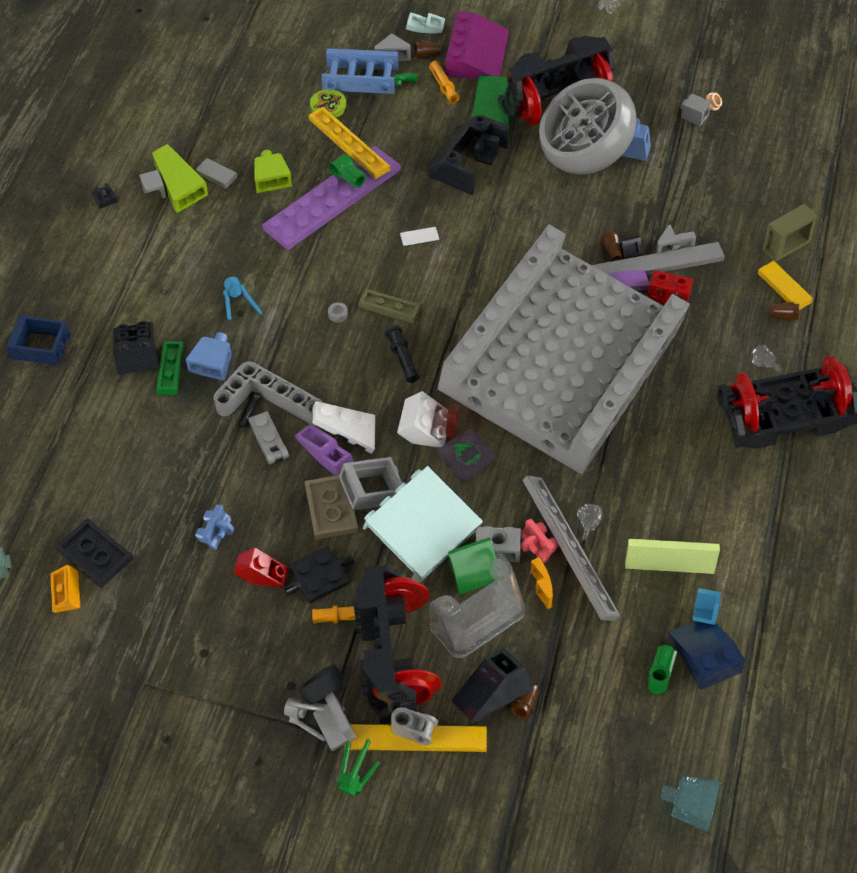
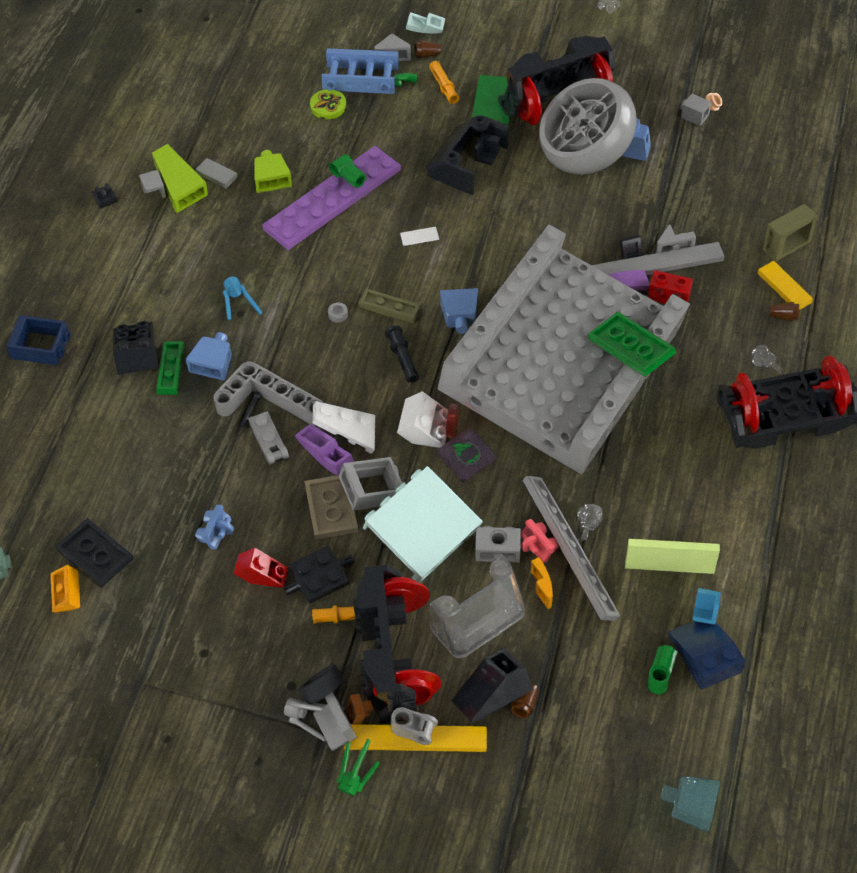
yellow tile [308,107,390,179] -> none
magenta slope [446,11,509,79] -> none
green slope [448,537,501,595] -> none
reddish brown cone [600,231,622,261] -> none
none -> dark orange tile [345,694,373,725]
none -> medium blue torso [440,288,478,334]
none -> green tile [587,311,676,377]

